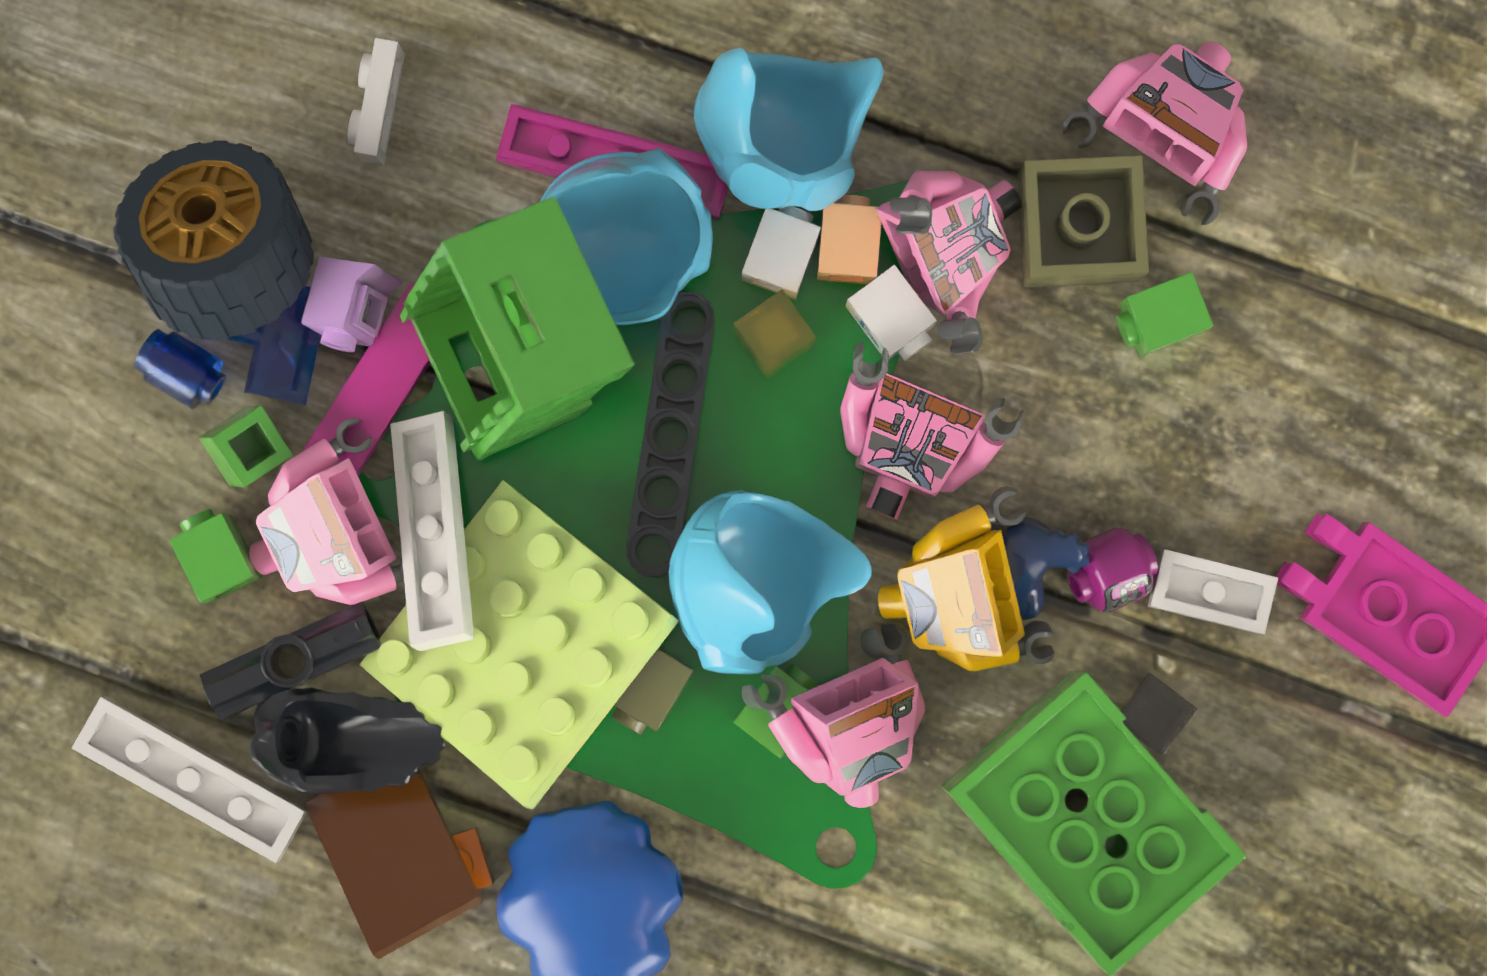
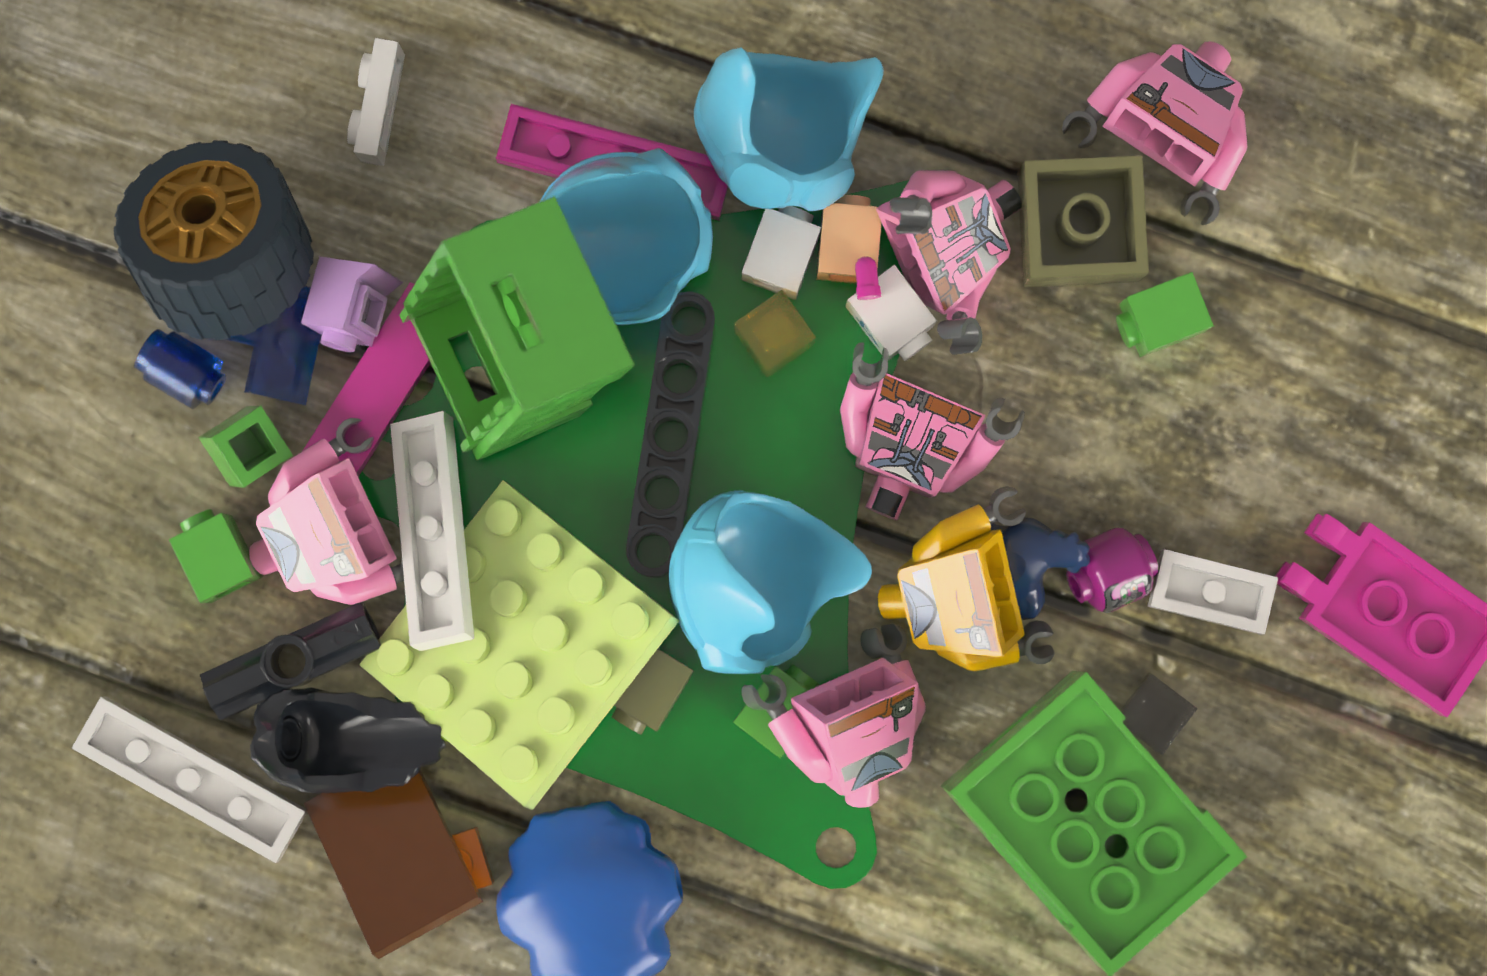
none -> dark pink piece [855,256,881,300]

